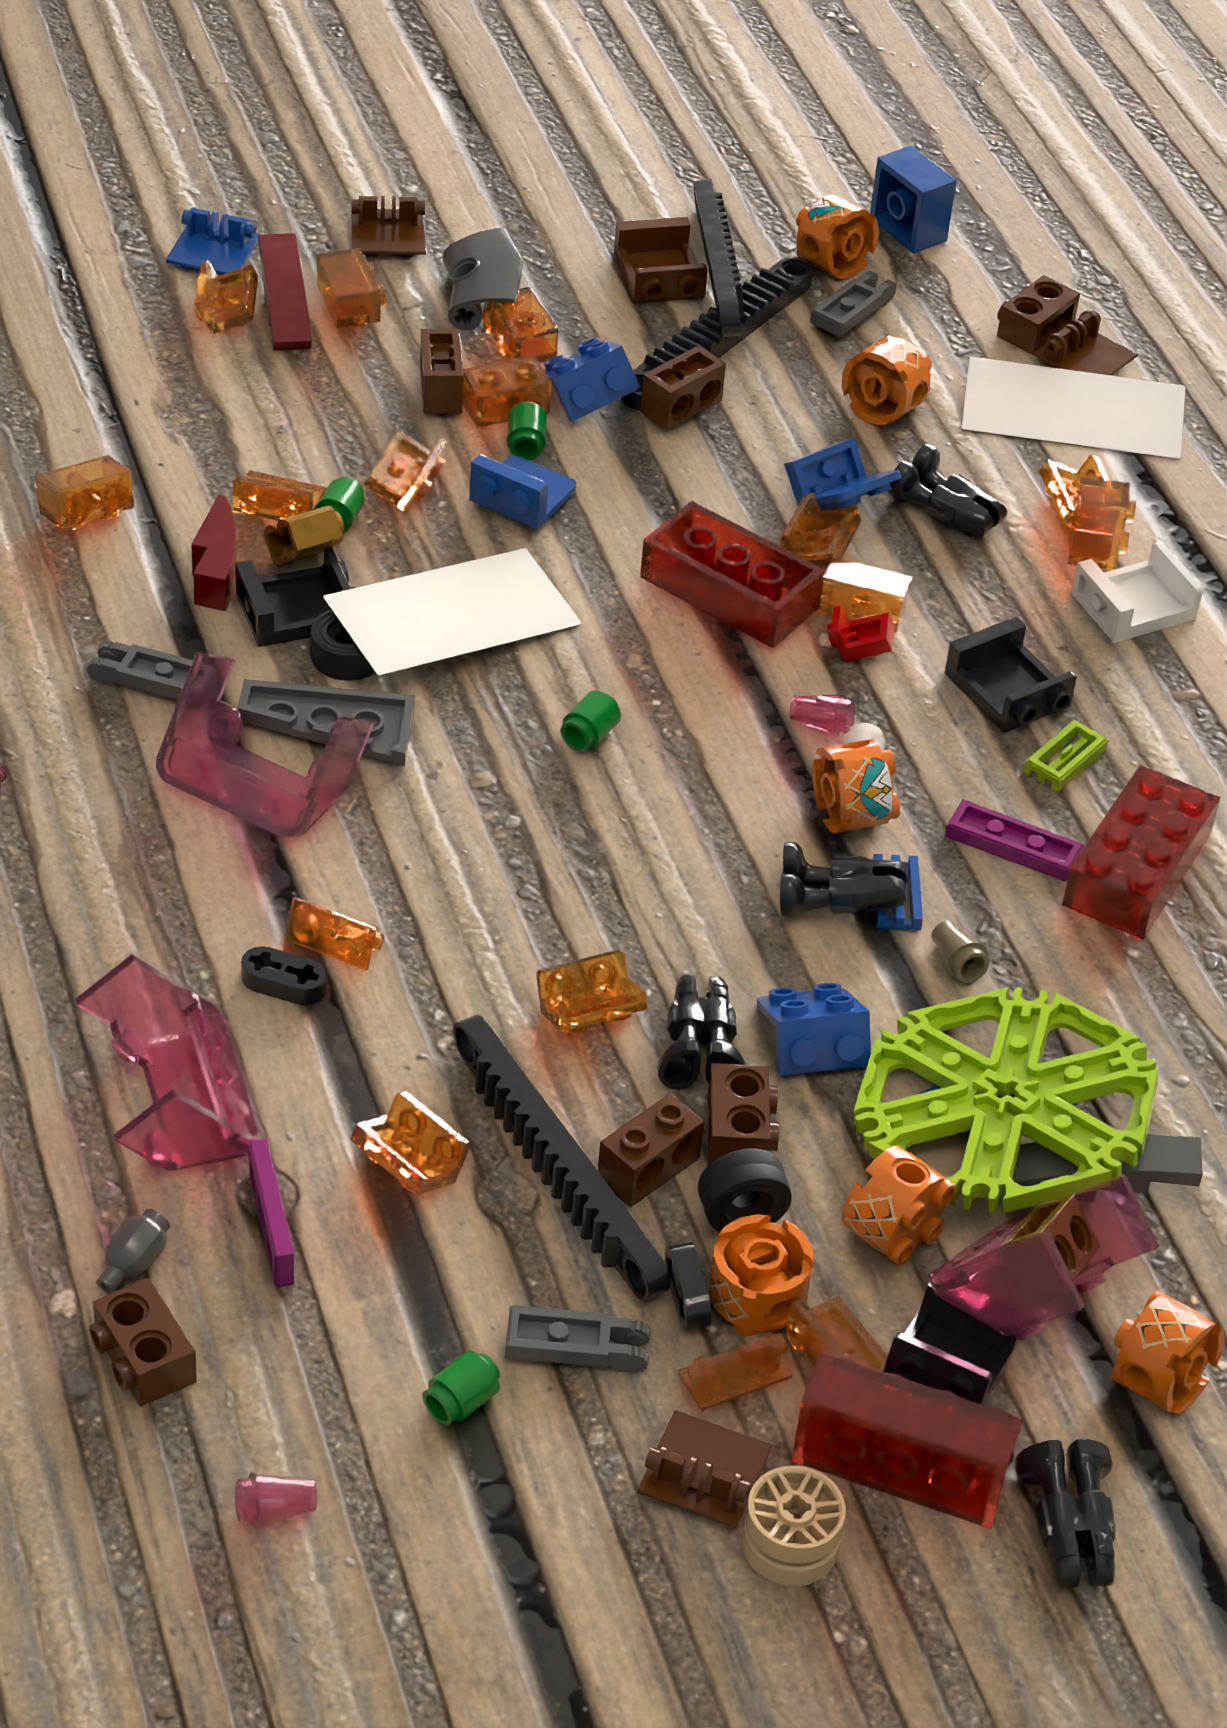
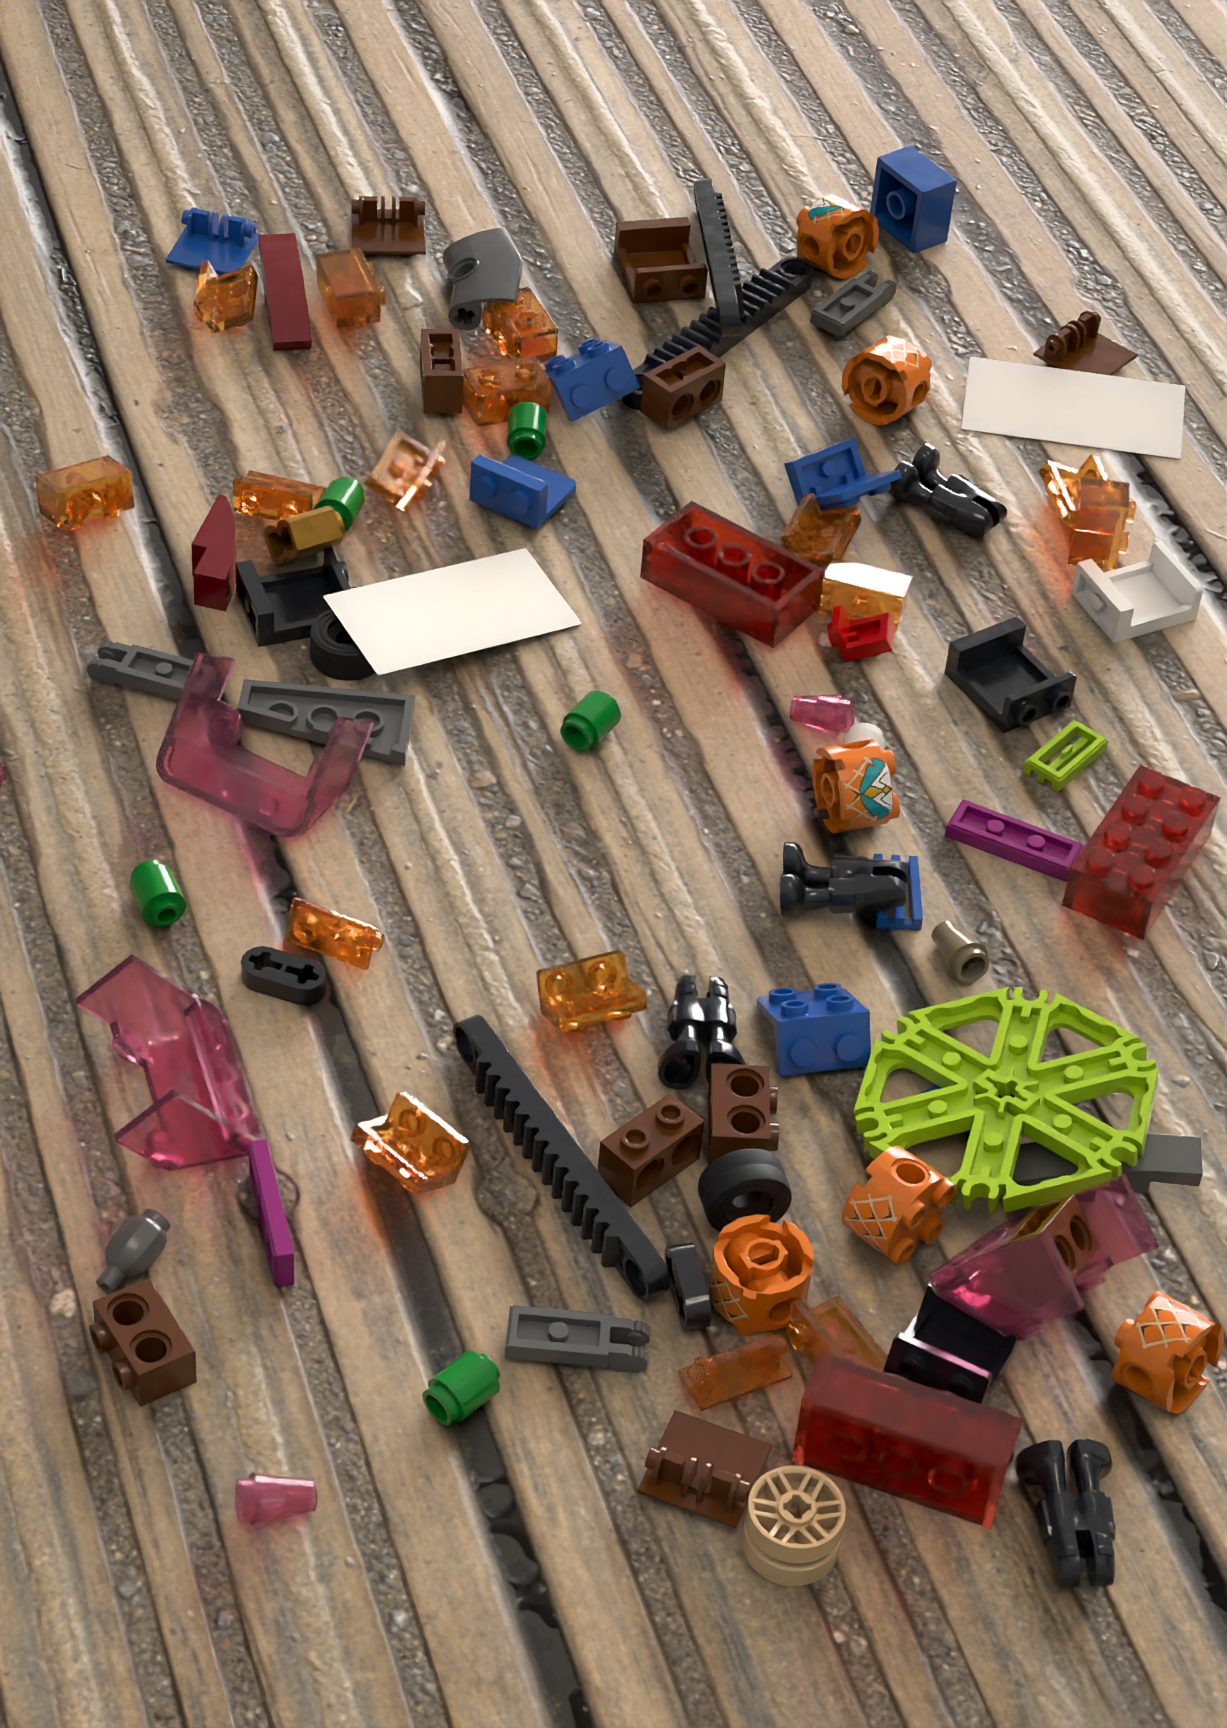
reddish brown brick [997,275,1080,355] -> none
none -> green brick [129,860,186,927]

